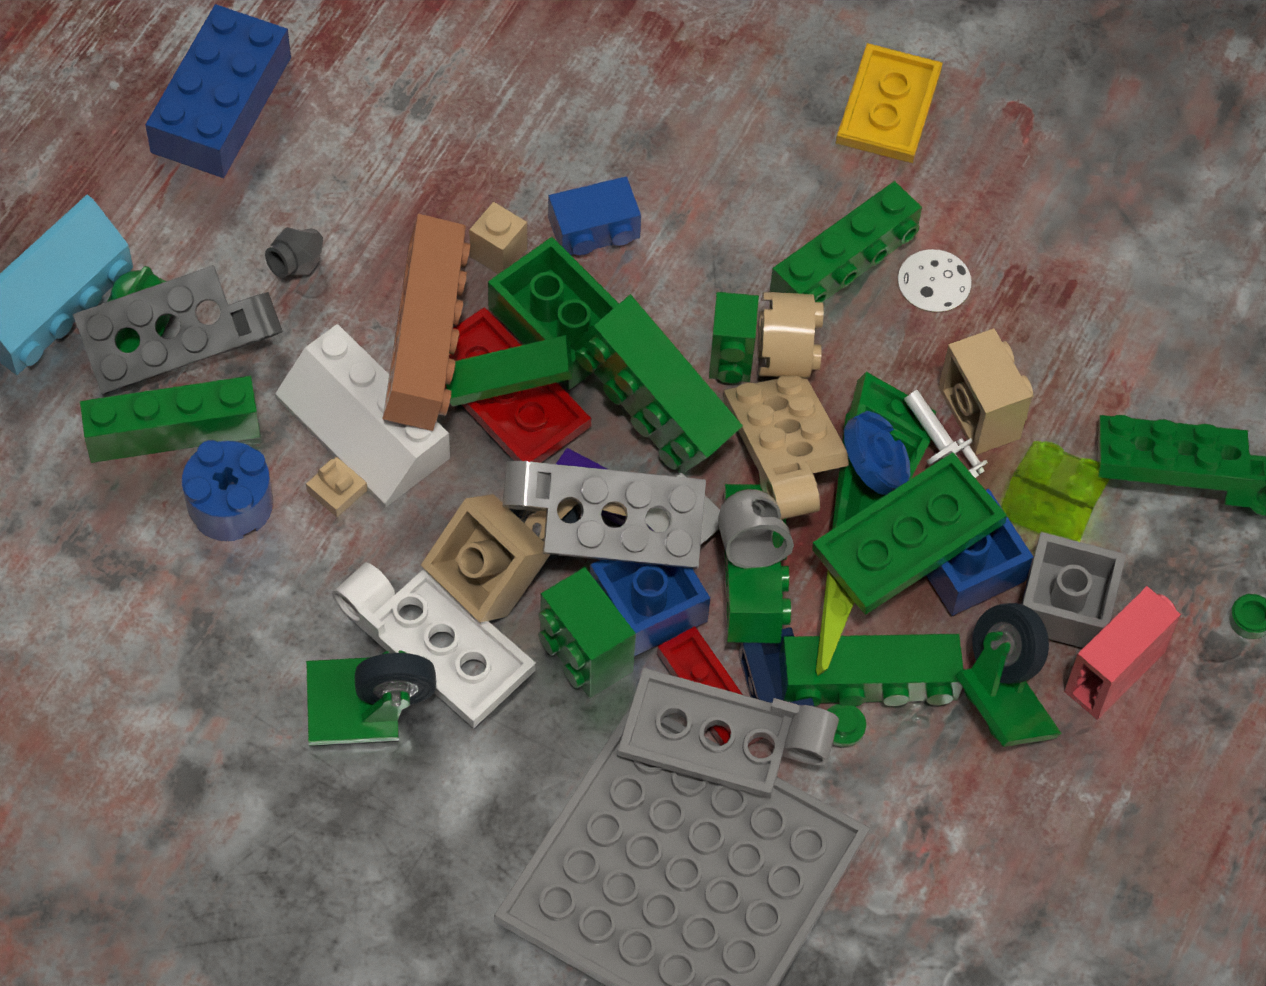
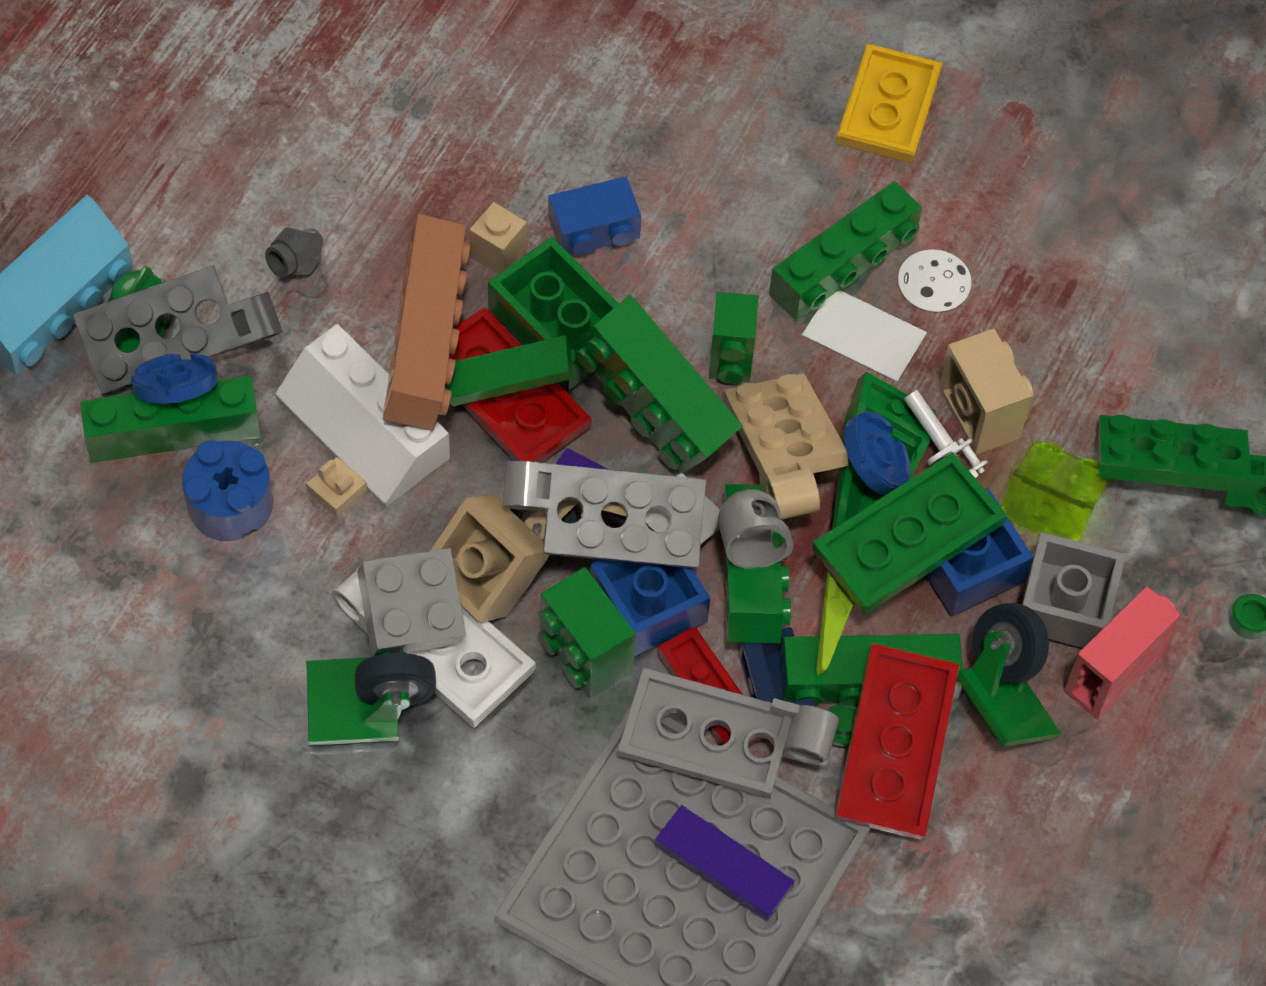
blue brick [145,4,291,178] -> none
tan brick [758,292,824,378] -> none
none -> blue tile [130,353,218,404]
none -> light grey brick [357,548,466,657]
none -> dark purple tile [655,805,795,922]
none -> white sticker [802,290,927,381]
none -> red plate [834,643,960,840]

